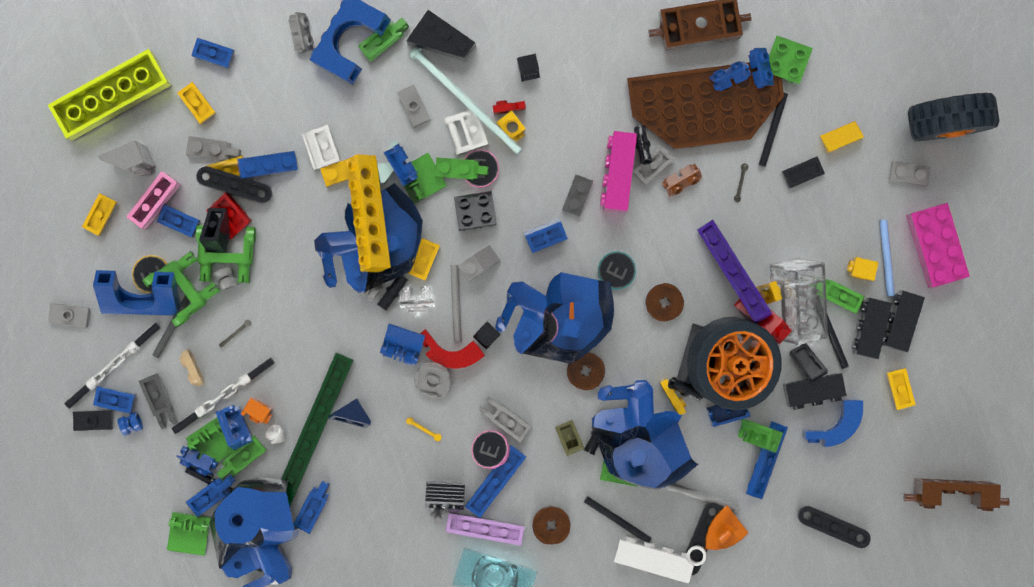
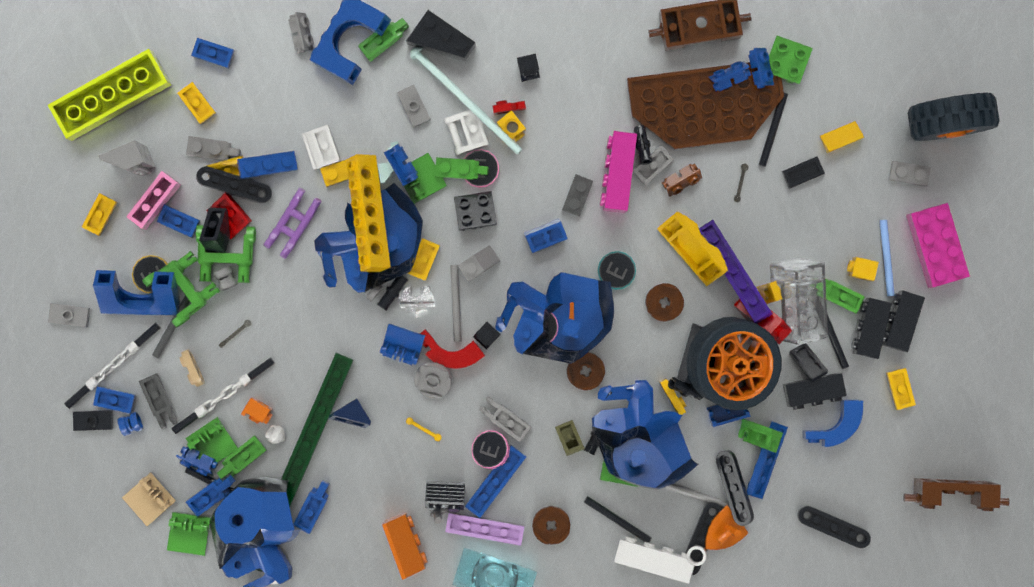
blue hinge [215,405,253,450] -> none
none -> tan hinge [122,472,176,526]
none -> medium lavender piece [263,187,322,259]
none -> orange slope [382,513,428,580]
none -> yellow slope [657,212,728,286]
none -> black plate [716,450,754,526]

